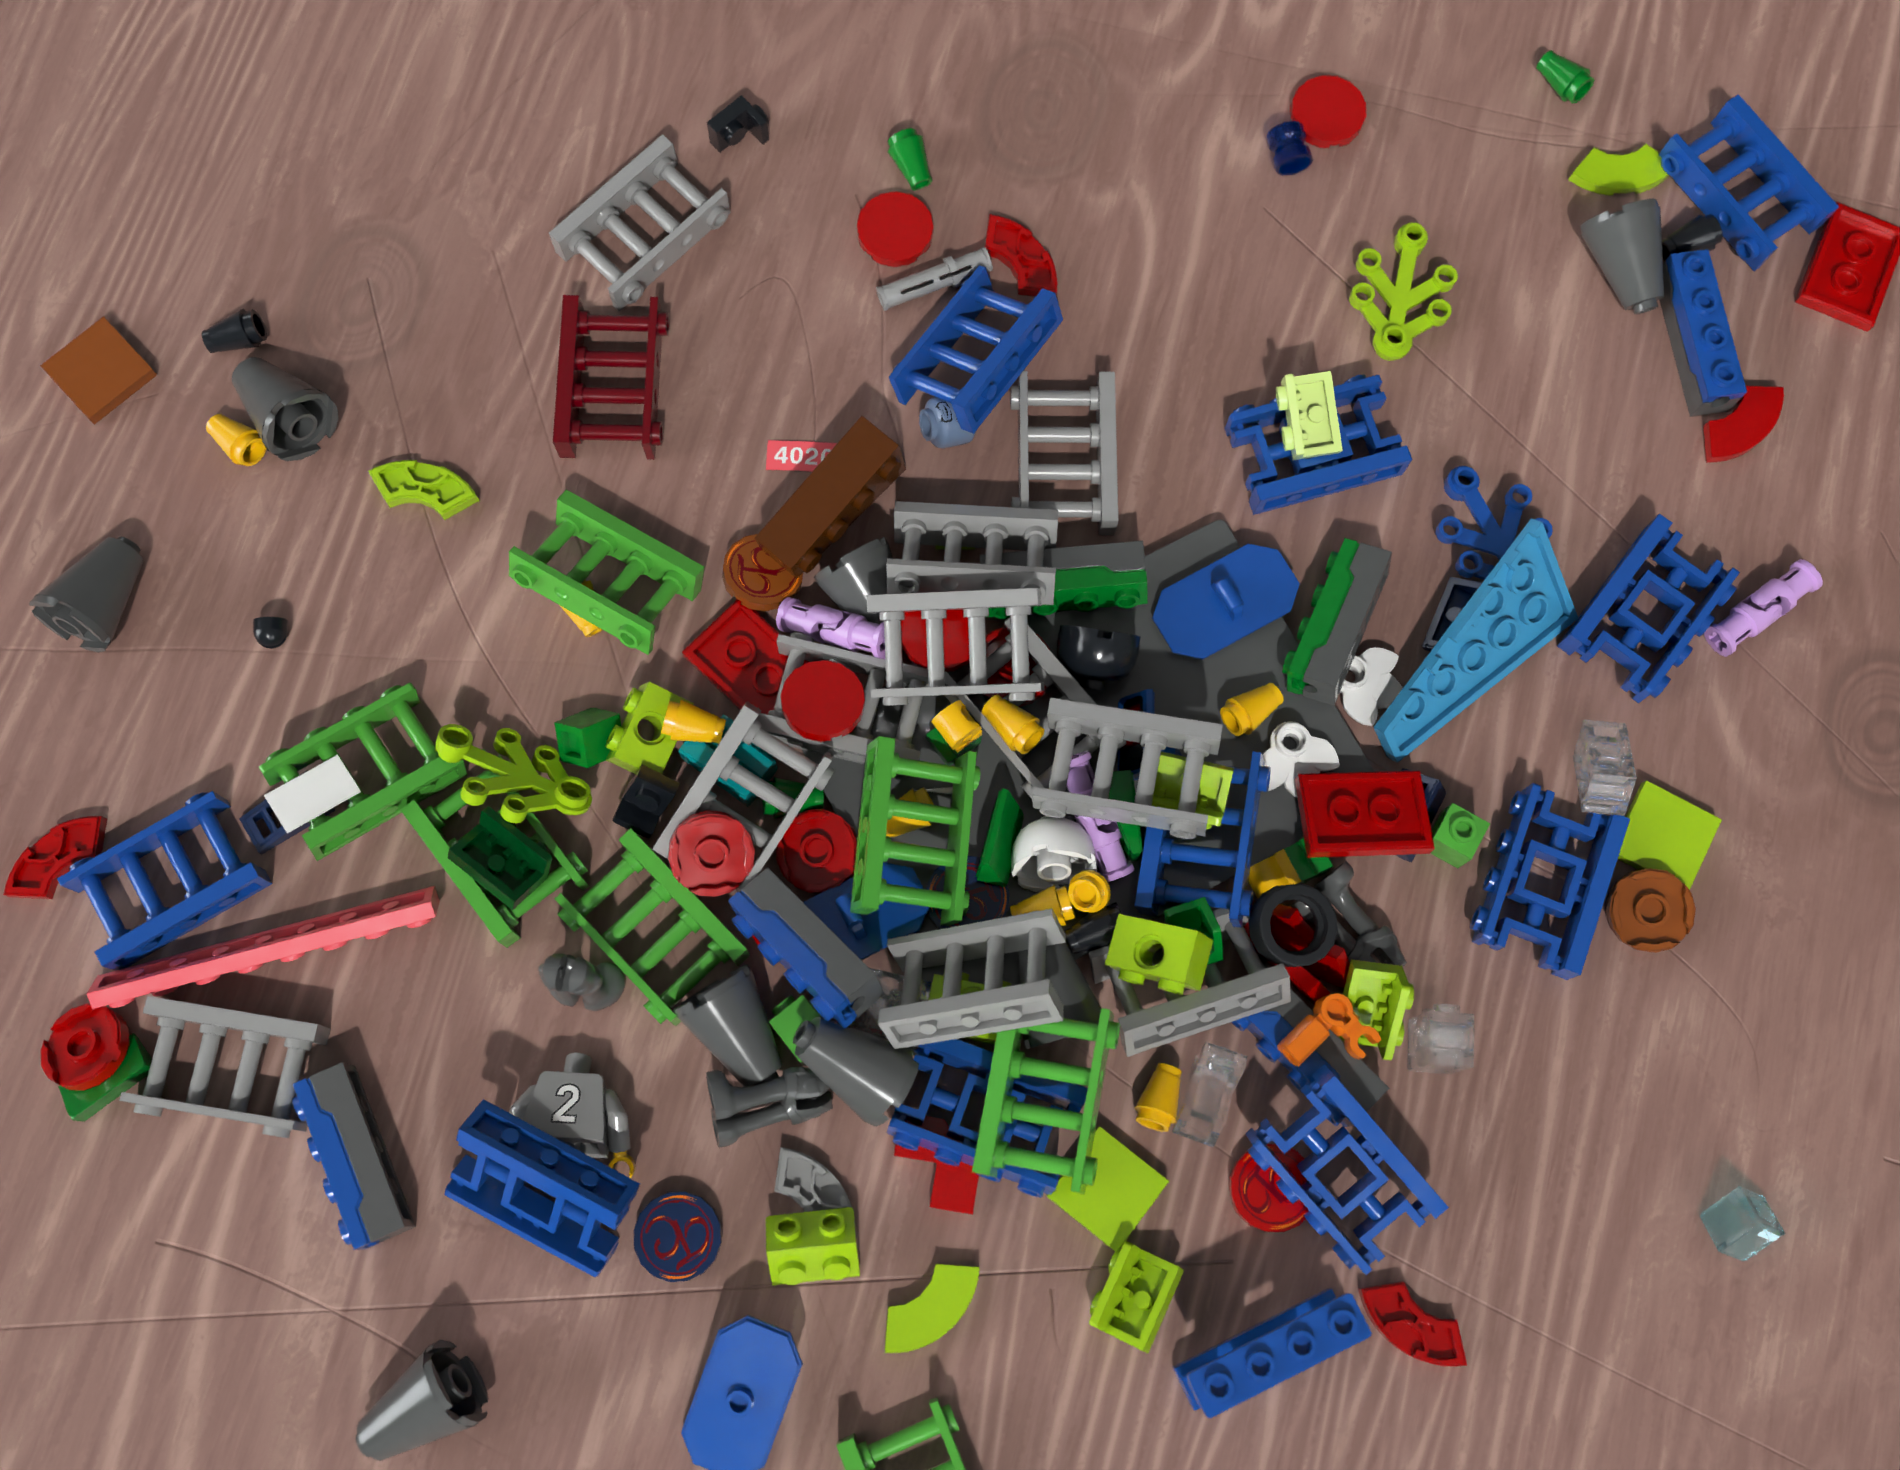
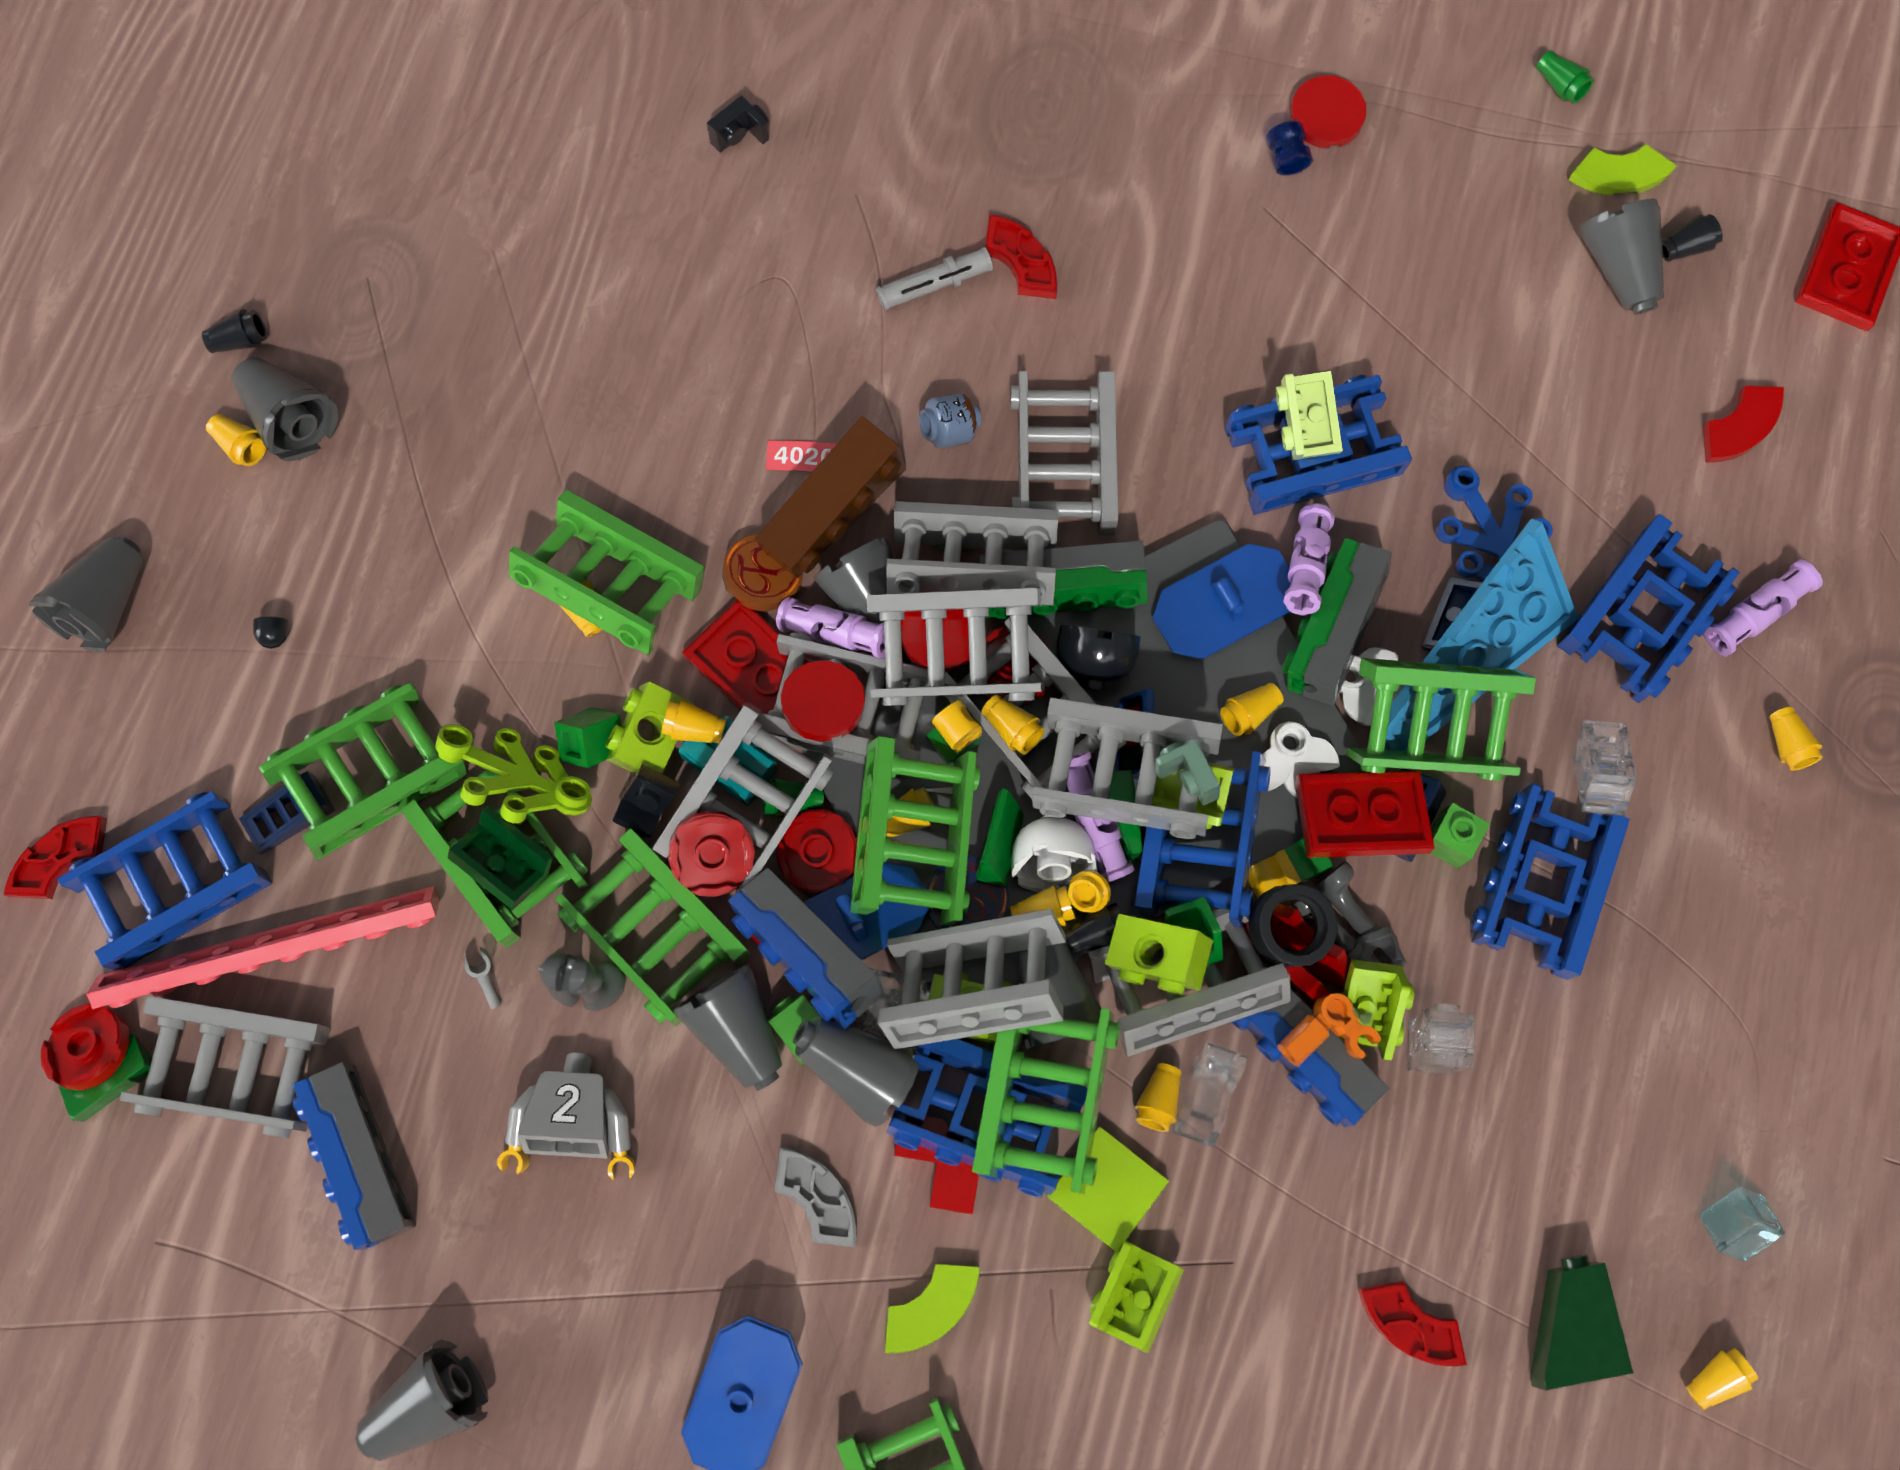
dark orange tile [40,316,157,425] -> none
white sticker [264,754,361,833] -> none
lime tile [368,460,480,520] -> none
blue fence [444,1099,640,1277] -> none
light grey fence [549,134,731,311] -> none
dark red fence [553,295,669,460] -> none
dark blue tile [634,1192,722,1282] -> none
dark grey piece [706,1067,833,1148] -> none
lime bracket [766,1207,860,1286] -> none
red tile [857,191,934,267] -> none
green cone [888,128,932,190] -> none
blue fence [889,265,1063,434] -> none
blue fence [1172,1288,1372,1418] -> none
red tile [1229,1144,1309,1232] -> none
blue fence [1245,1064,1449,1275] -> none
lime plant [1349,223,1458,361] -> none
dark orange tile [1606,868,1696,953] -> none
lime tile [1618,780,1722,890] -> none
blue fence [1659,94,1839,271] -> none
blue piece [1659,249,1747,417] -> none
none -> light grey hand [463,947,501,1009]
none -> sand green bracket [1155,740,1220,806]
none -> lavender piece [1283,504,1335,615]
none -> bright green fence [1347,658,1536,781]
none -> dark green slope [1530,1255,1633,1390]
none -> yellow cone [1685,1348,1759,1411]
none -> yellow cone [1769,707,1823,771]

